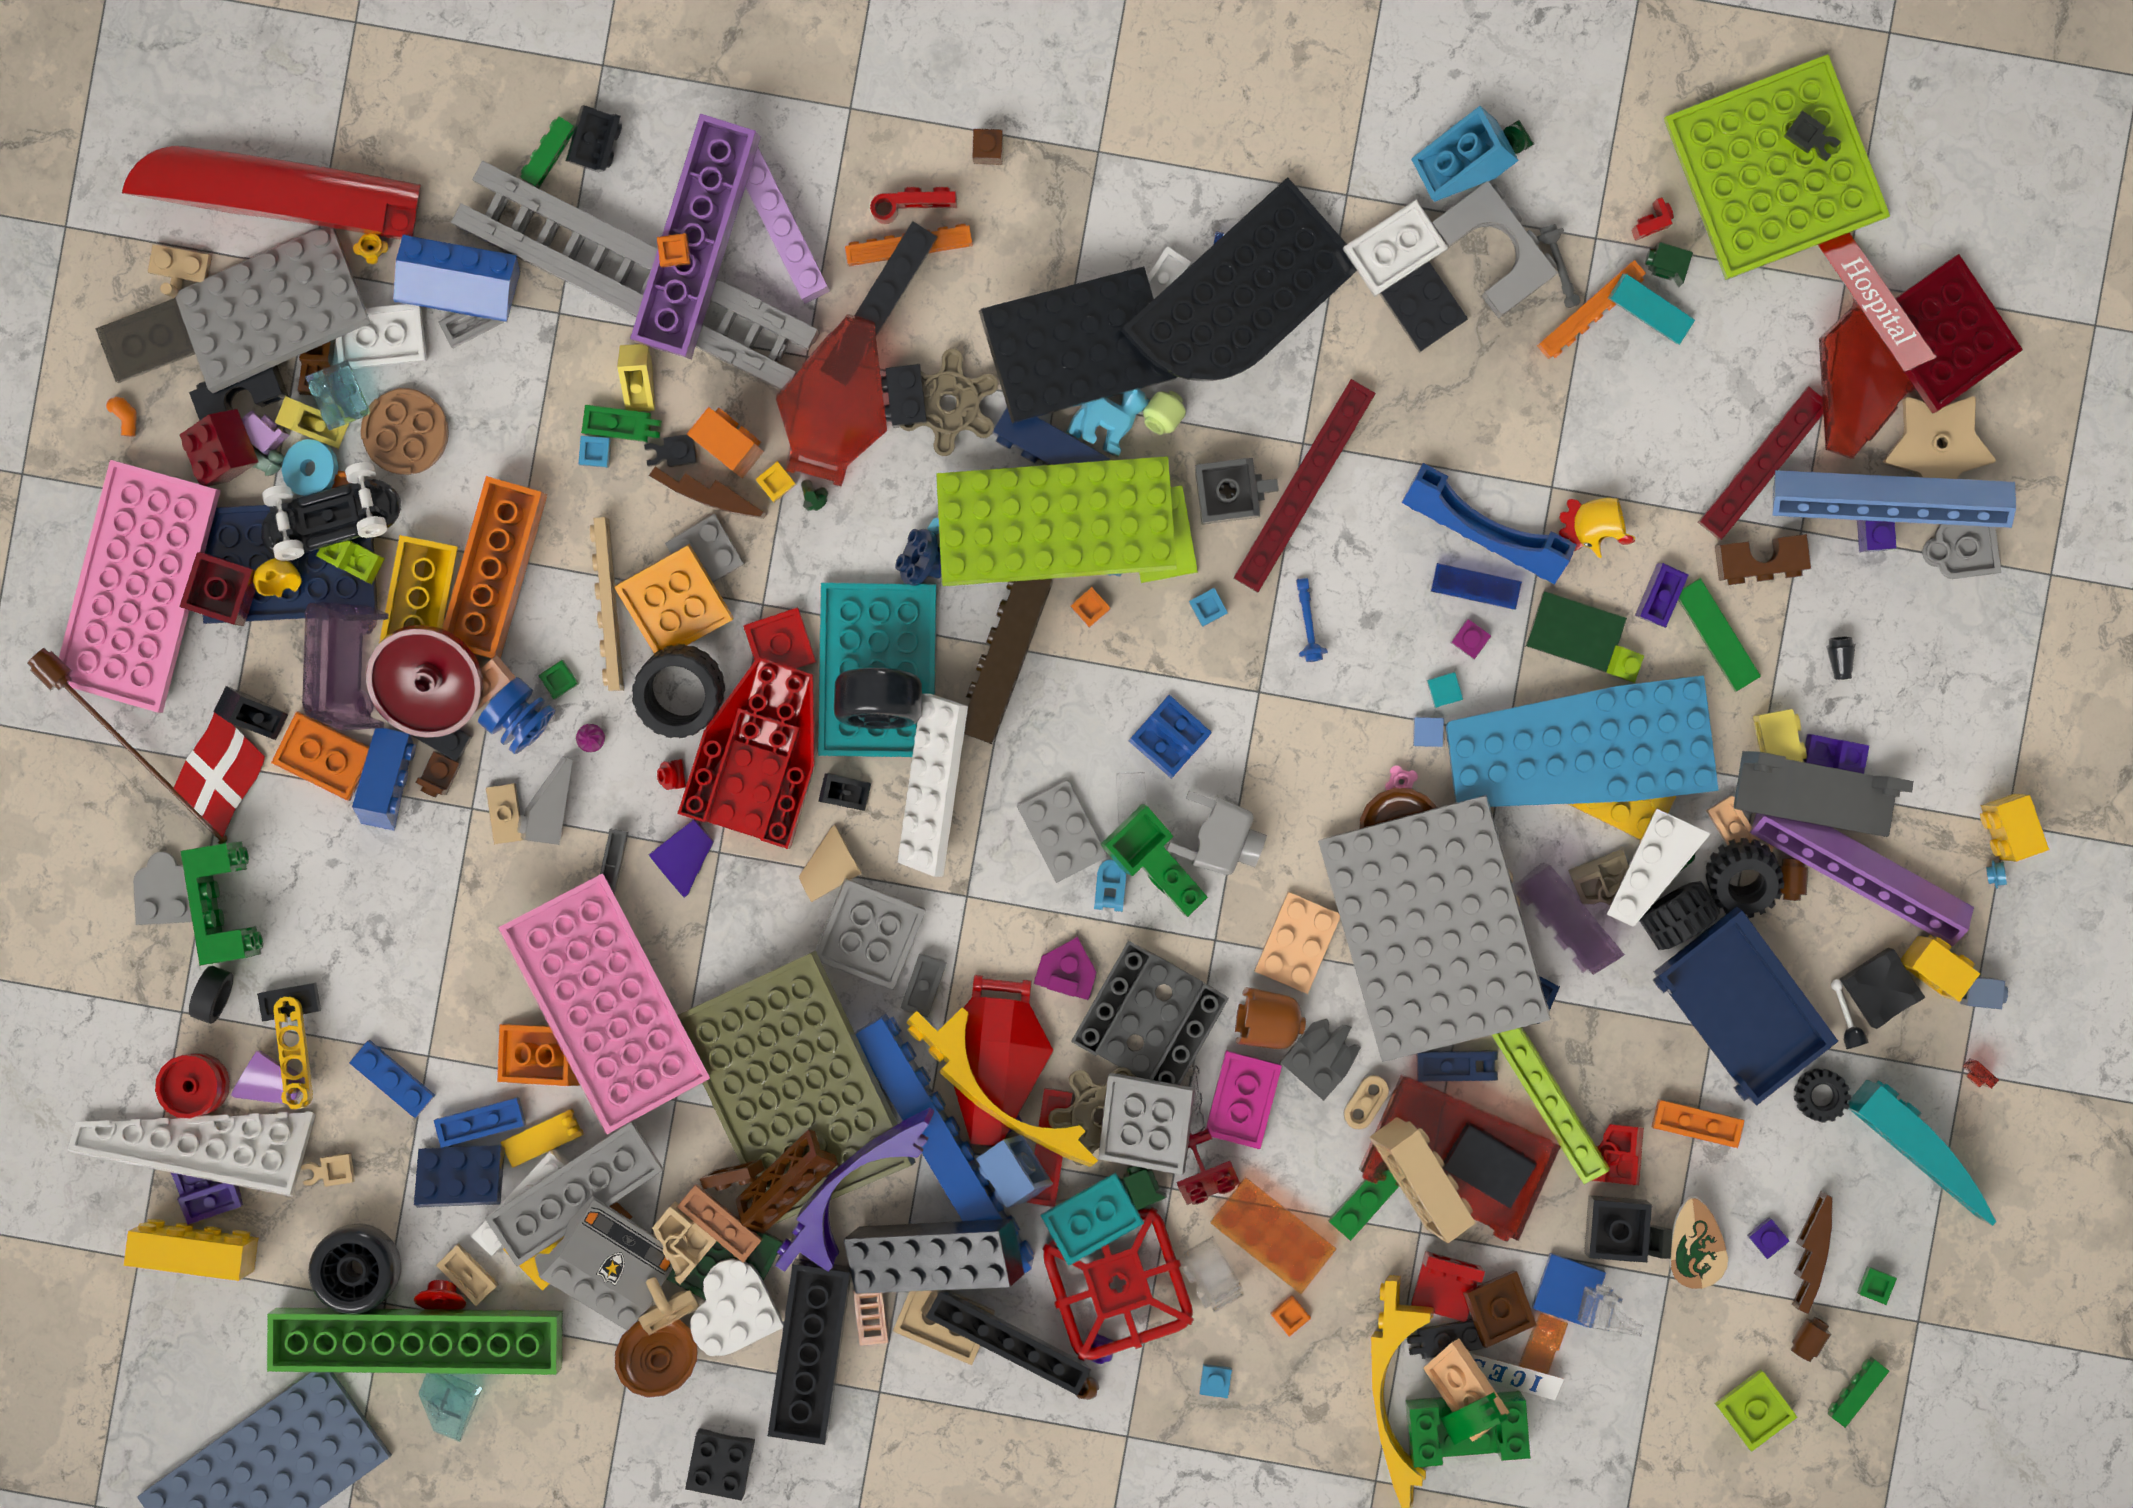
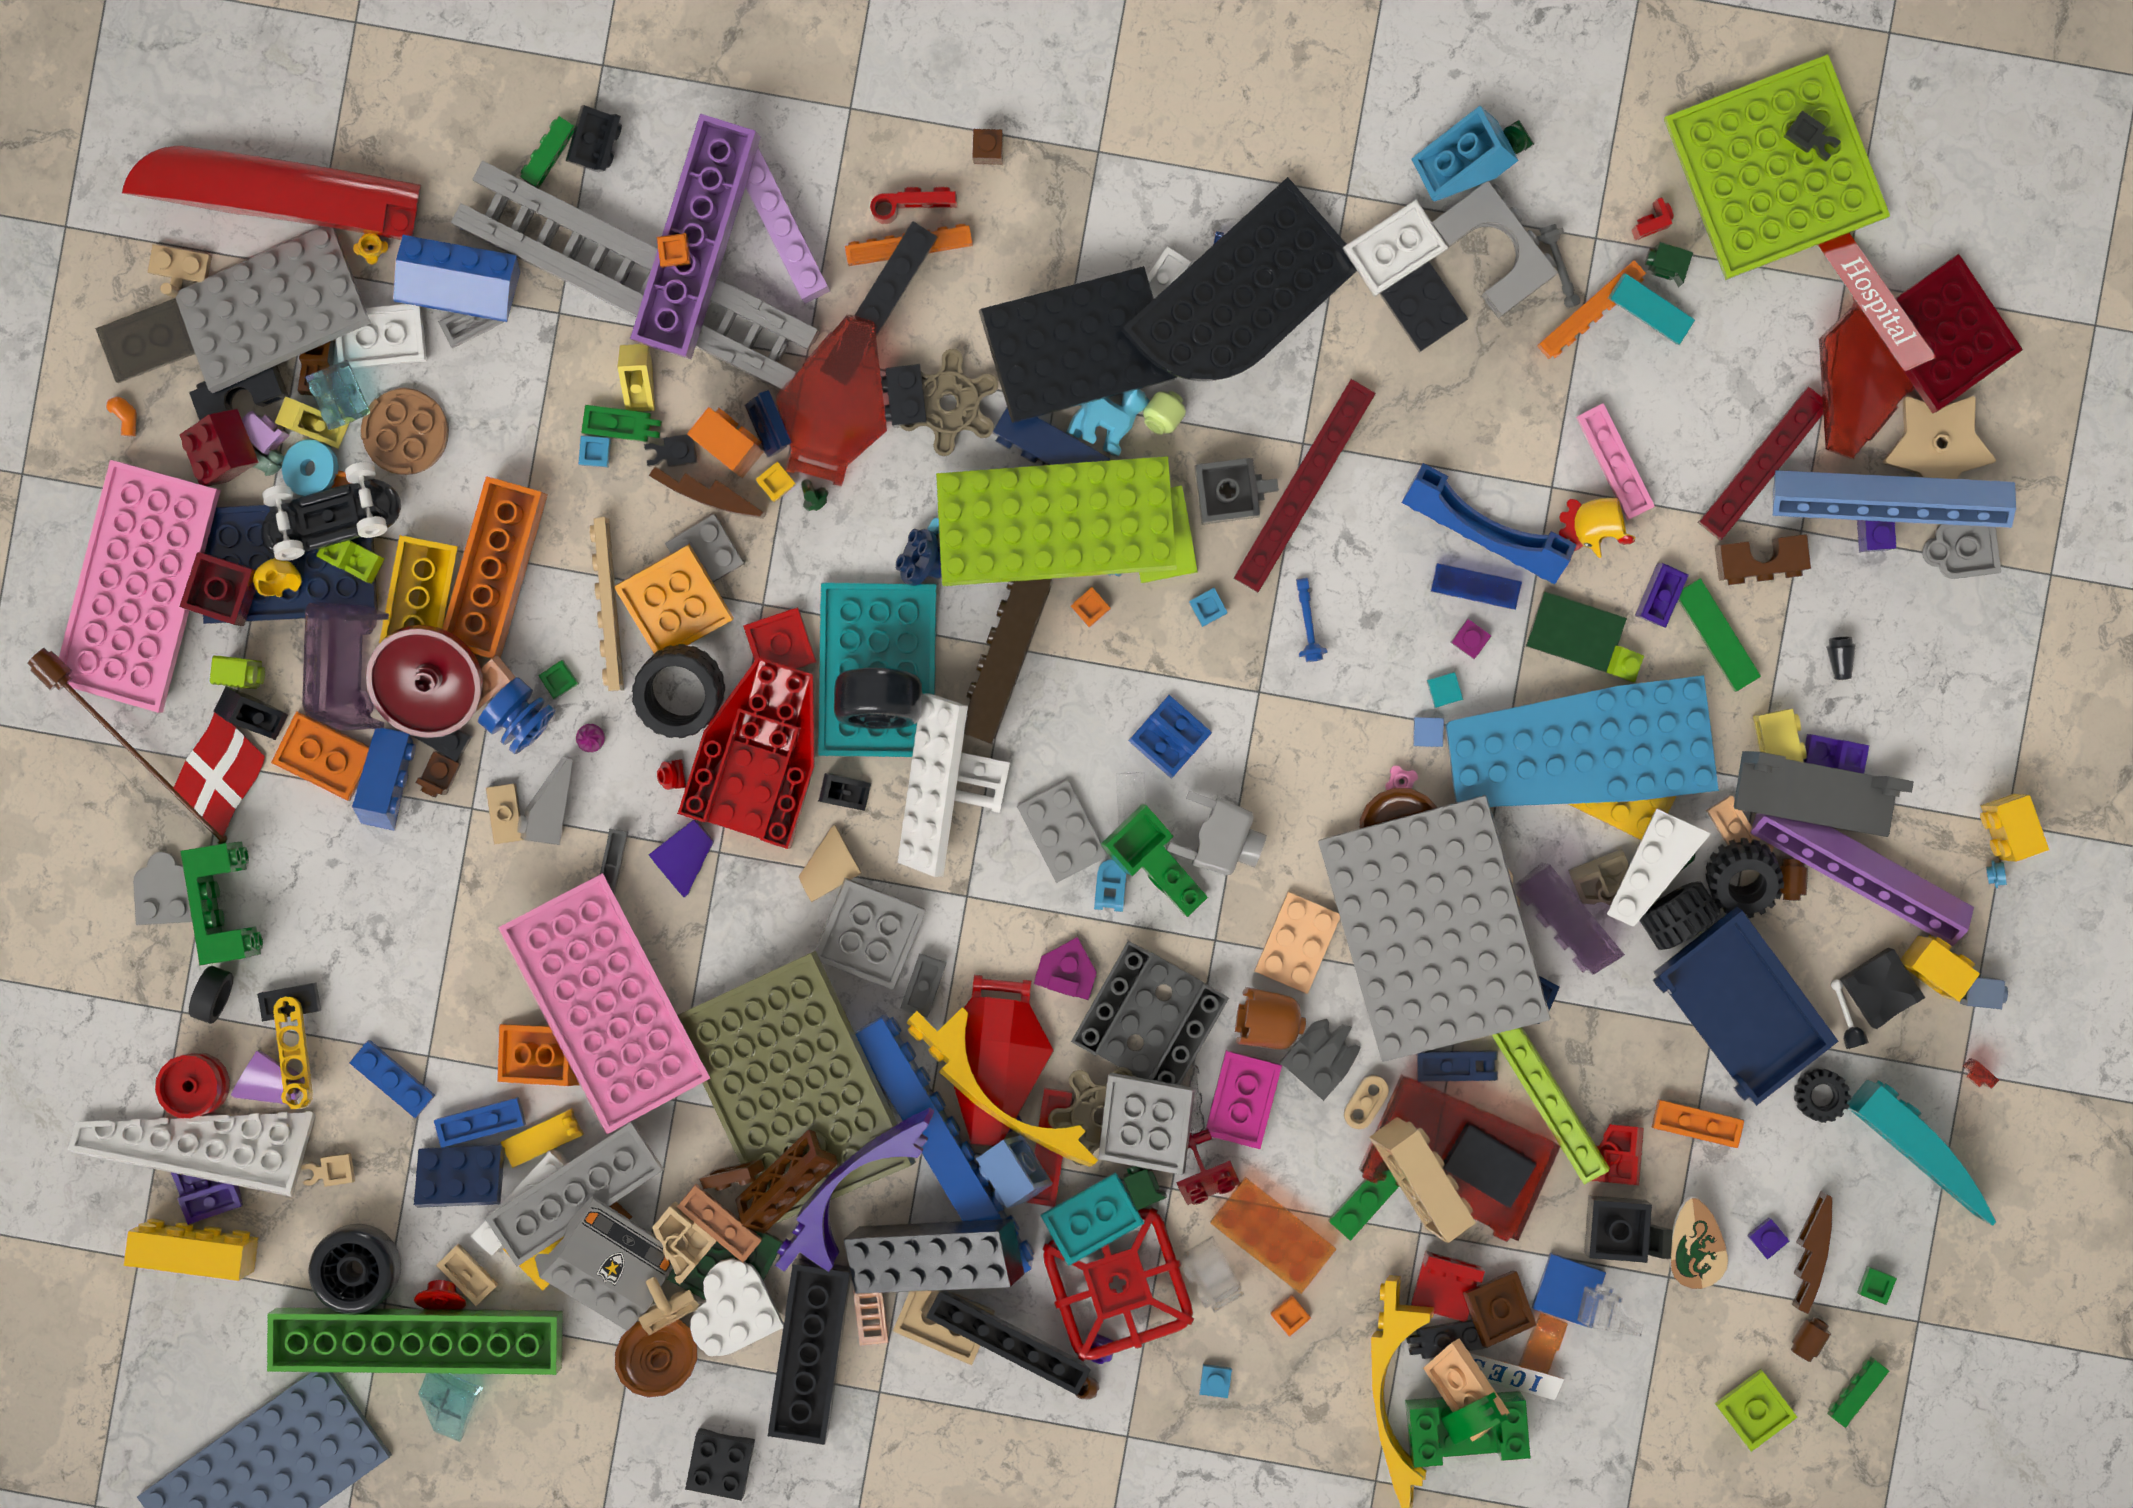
none -> lime brick [209,655,265,689]
none -> dark blue plate [744,390,792,458]
none -> white plate [954,752,1010,813]
none -> bright pink plate [1576,403,1655,520]

